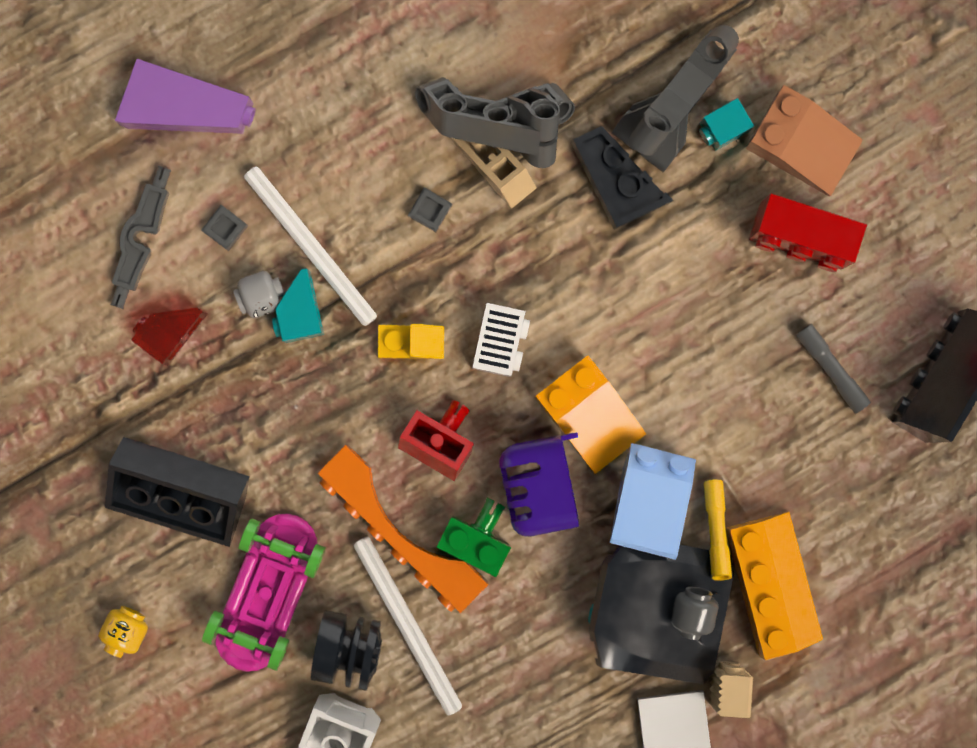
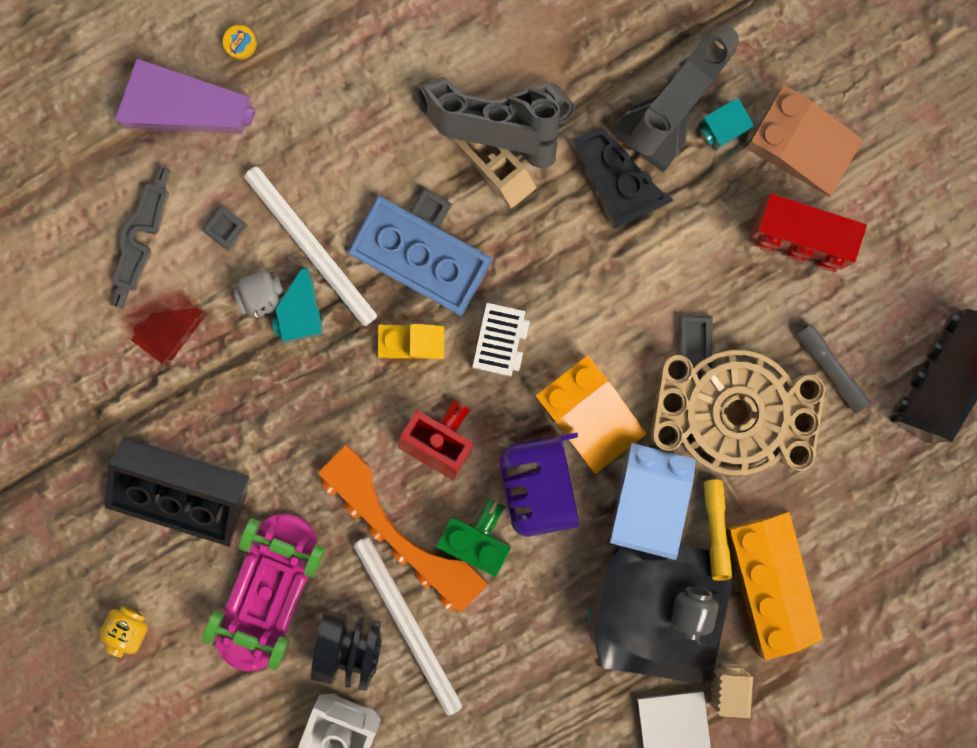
none -> yellow tile [223,25,257,60]
none -> medium blue tile [347,195,494,316]
none -> tan piece [650,350,825,475]
none -> dark grey tile [678,316,713,379]

